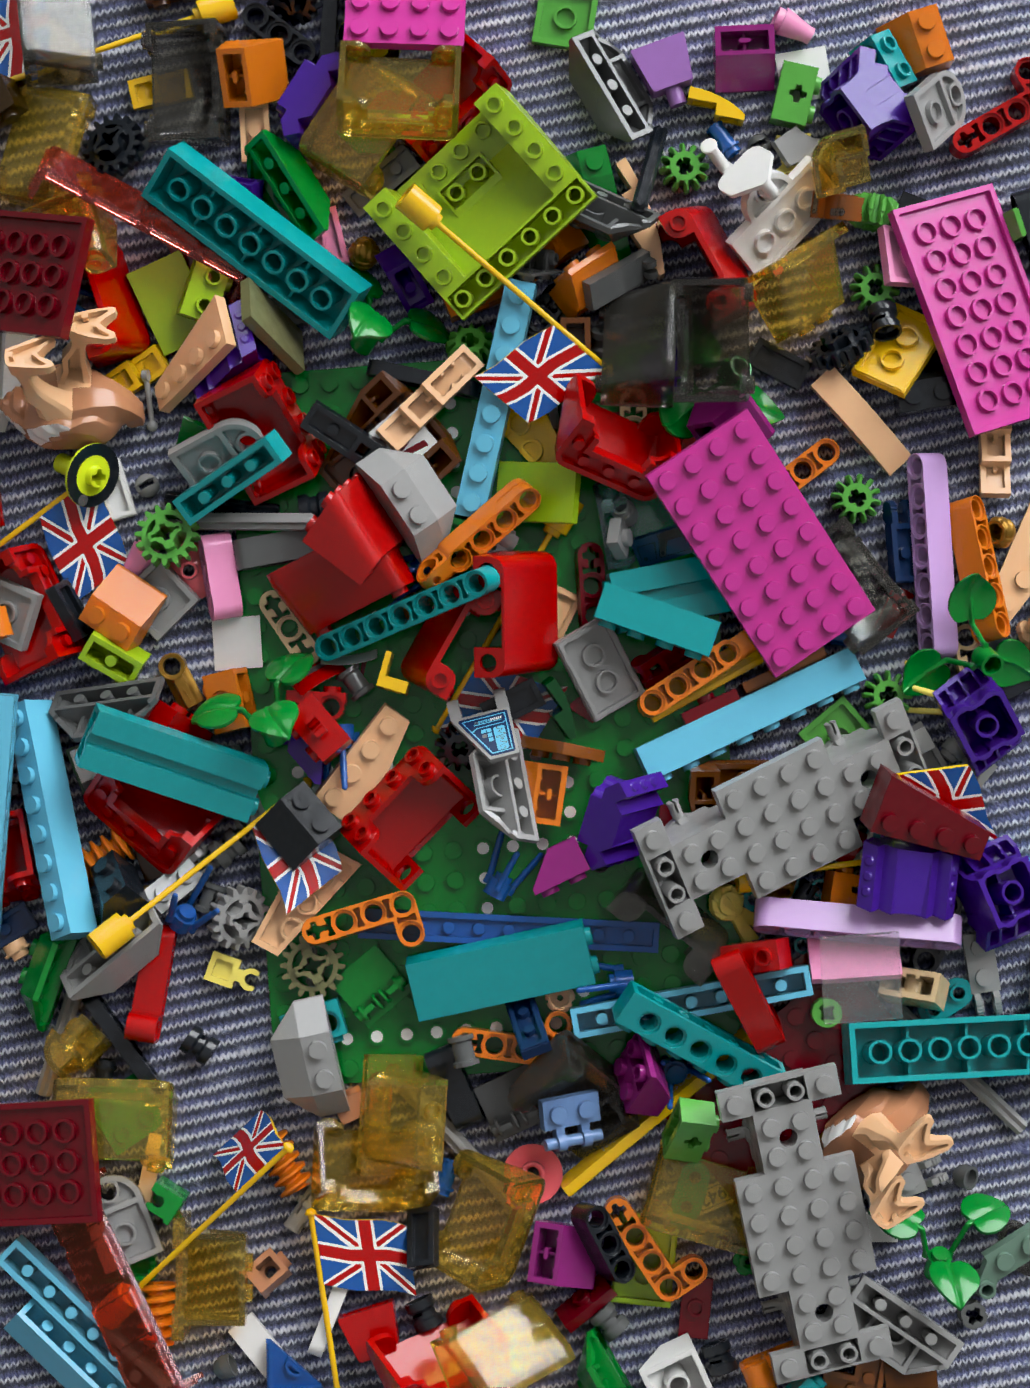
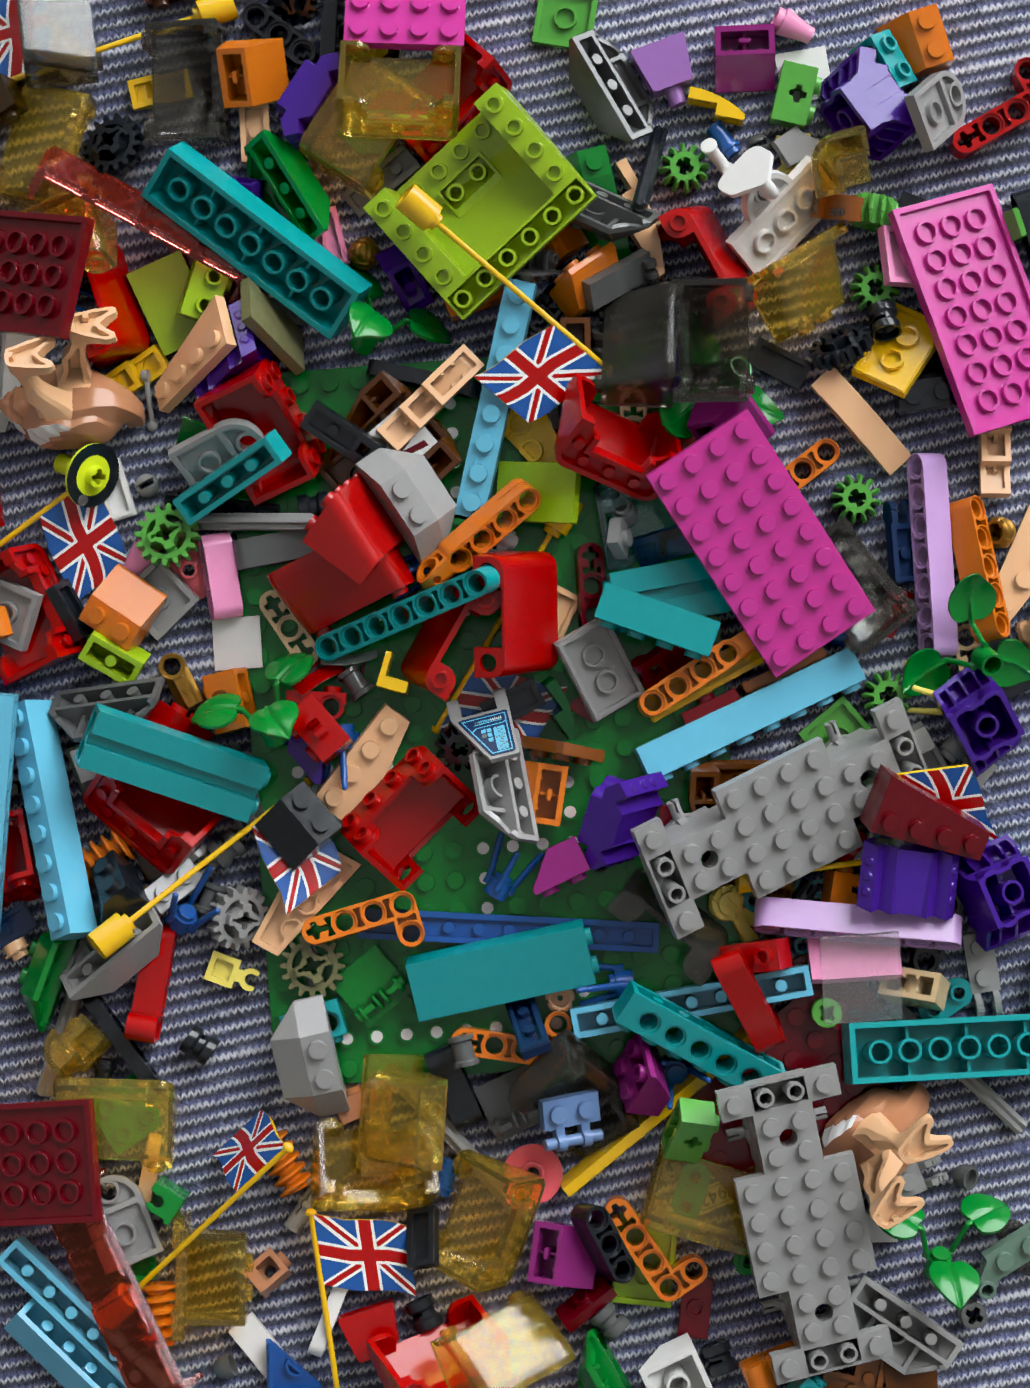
bright green gear [445,322,493,372] -> none

